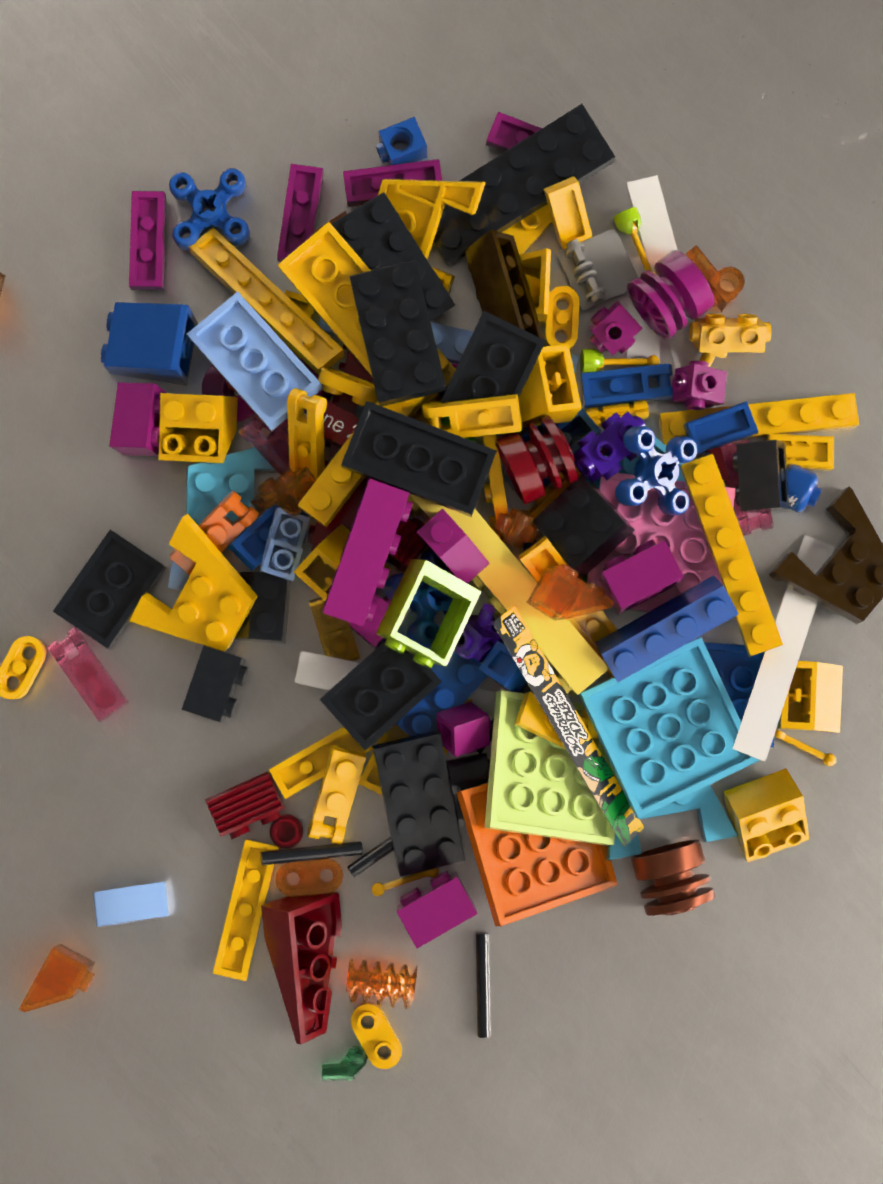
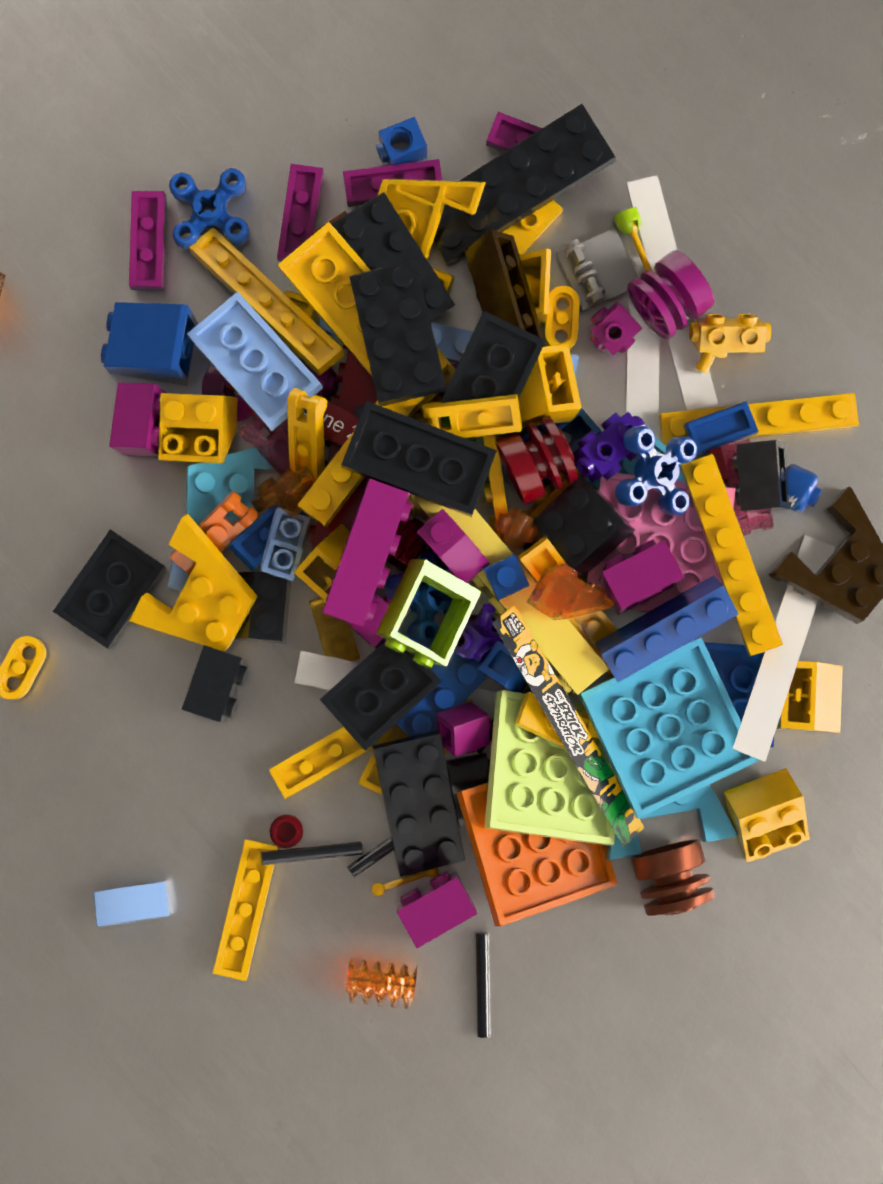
clear orange slope [19,943,95,1013] -> none
clear pink plate [47,627,129,722] -> none
dark red brick [205,771,286,840] -> none
dark red wedge [261,892,342,1045] -> none
clear orange plate [275,858,344,897] -> none
yellow plate [307,746,366,844] -> none
yellow plate [318,367,378,406] -> none
clear green arm [322,1046,368,1082] -> none
yellow plate [351,1002,402,1069] -> none
yellow tile [544,176,593,250] -> none
hinge [580,349,660,373] -> none
blue plate [581,364,673,408] -> none
yellow axle [585,400,649,426] -> none
magenta brick [672,361,727,411] -> none
clear orange plate [685,245,745,312] -> none
yellow plate [766,434,834,471] -> none
yellow hinge [774,729,836,766] -> none
none -> blue plate [483,554,530,601]

